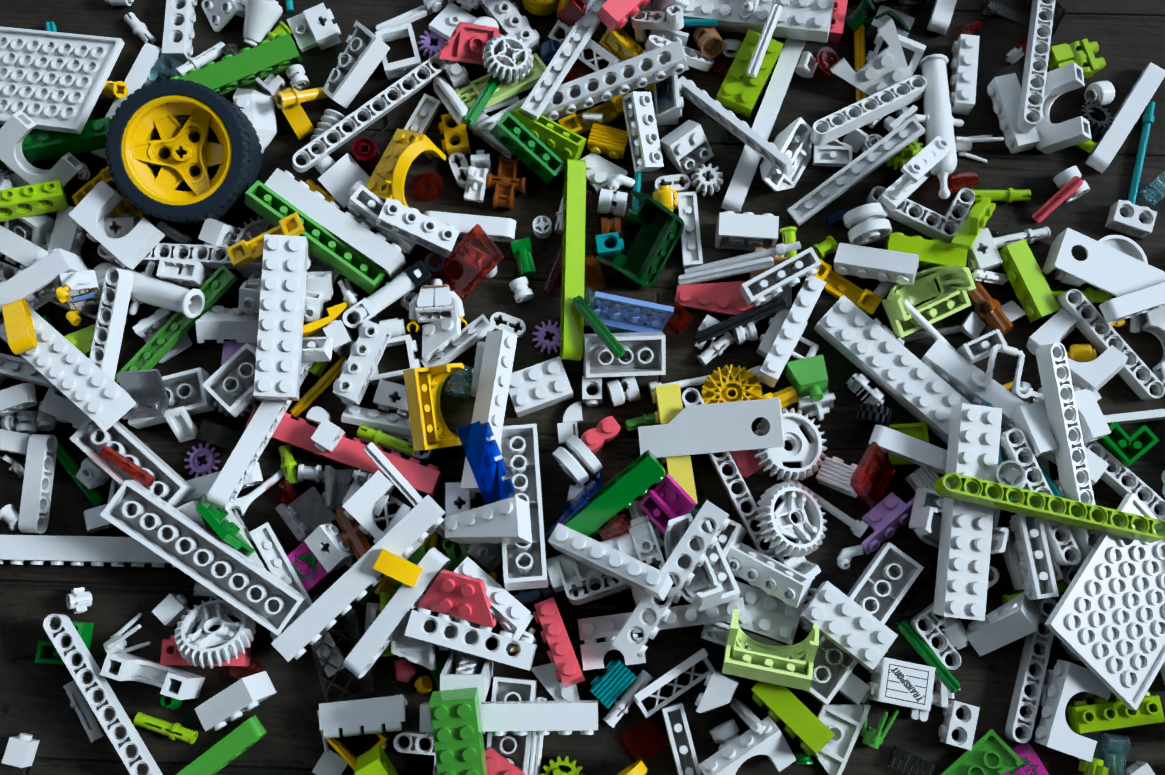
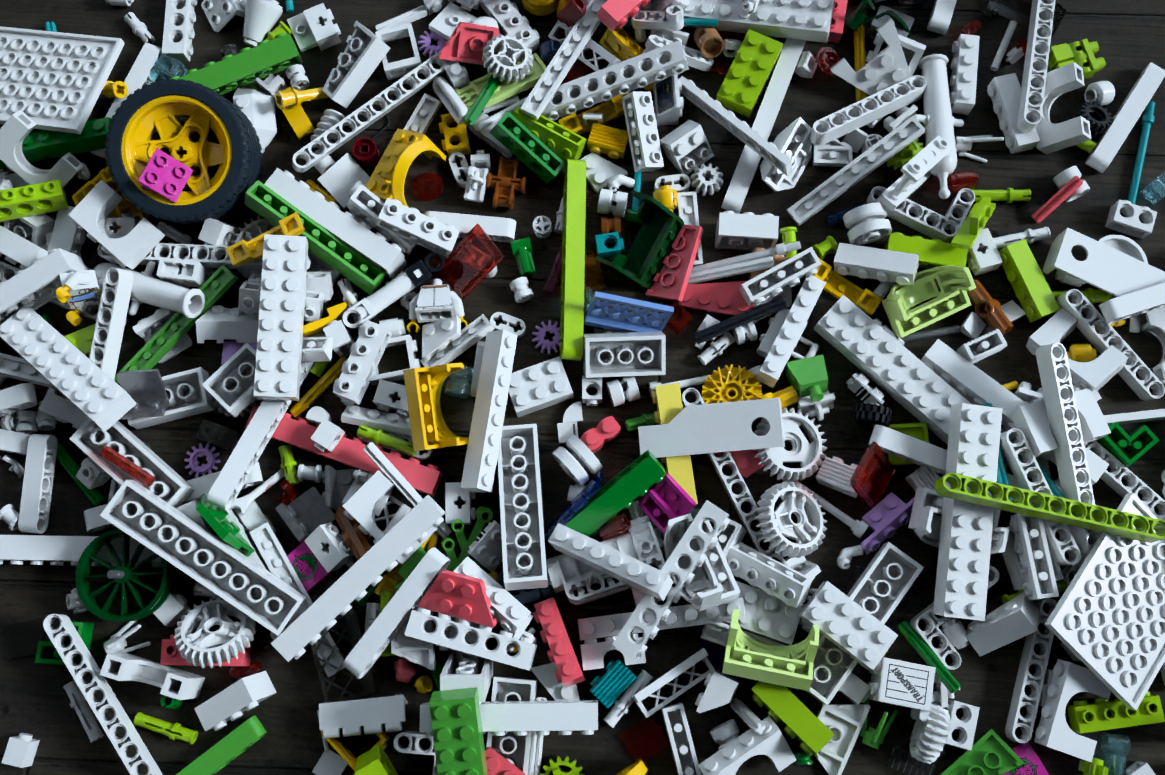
yellow beam [2,299,37,355] -> none
white tile [164,406,199,442] -> none
white pin [175,41,228,77] -> none
yellow slope [373,549,423,587] -> none
white wedge [444,496,532,544] -> none
clear blue windscreen [456,421,516,505] -> none
green axle [572,295,625,358] -> none
white axle [746,4,782,78] -> none
white bar [902,299,957,352] -> none
white piece [971,344,1033,399] -> none
white axle [972,269,1008,285] -> none
white wheel [996,460,1027,489] -> none
none -> dark green wheel [75,529,175,622]
none -> dark pink hinge [138,148,193,203]
none -> white slope [234,500,276,533]
none -> coral wing [645,225,704,302]
none -> white gear [909,704,950,764]
none -> white bar [990,21,1017,71]

